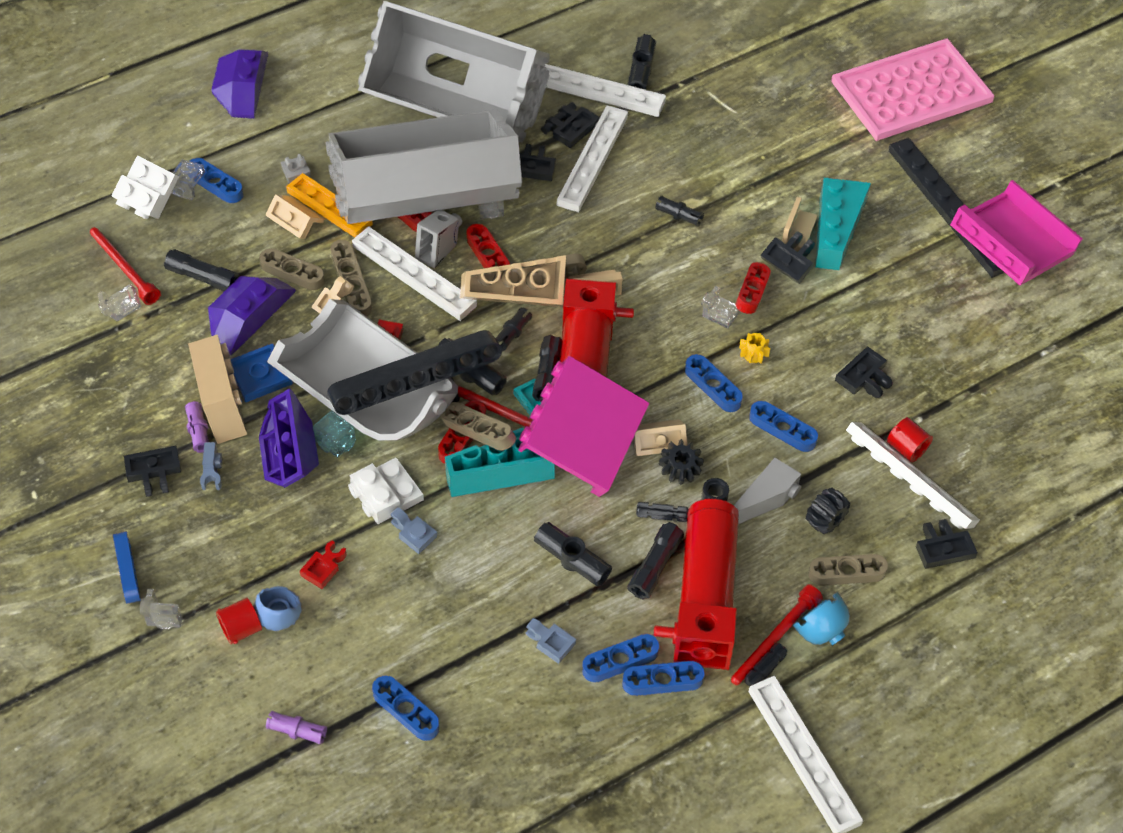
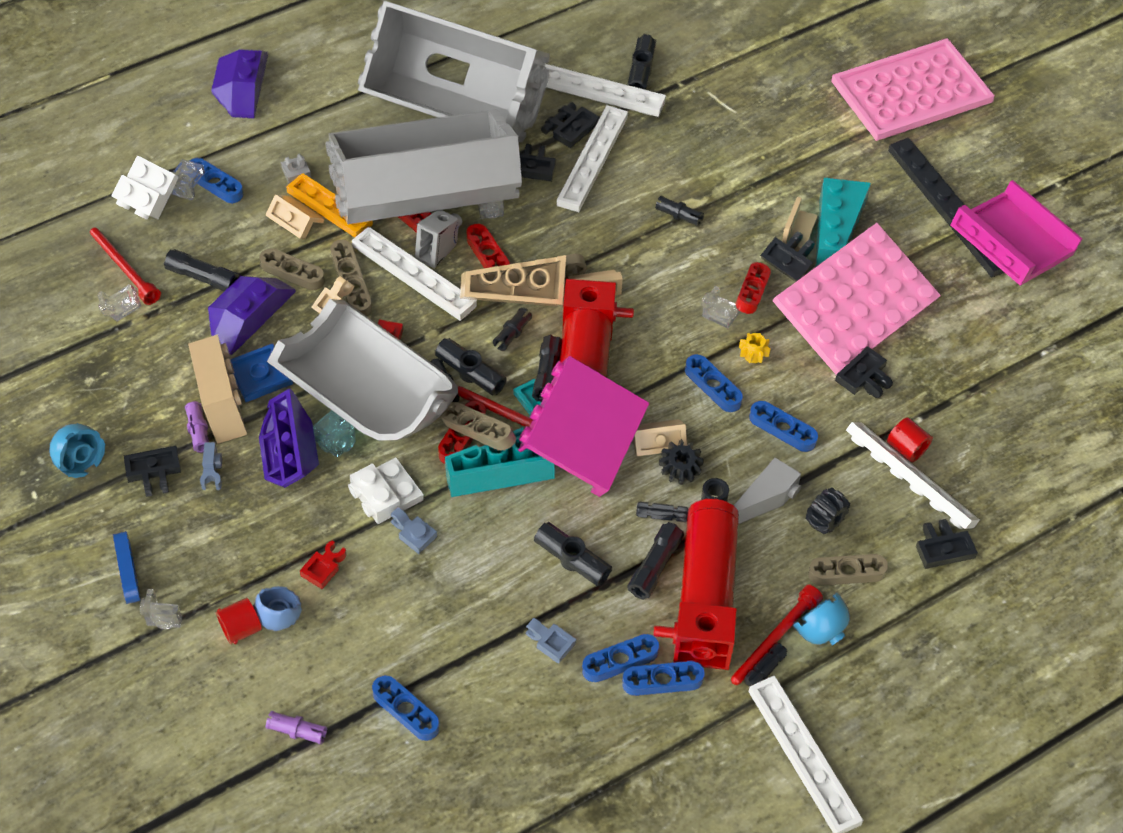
black beam [327,330,502,415] -> none
none -> dark azure cylinder [49,423,105,478]
none -> bright pink plate [773,223,941,374]

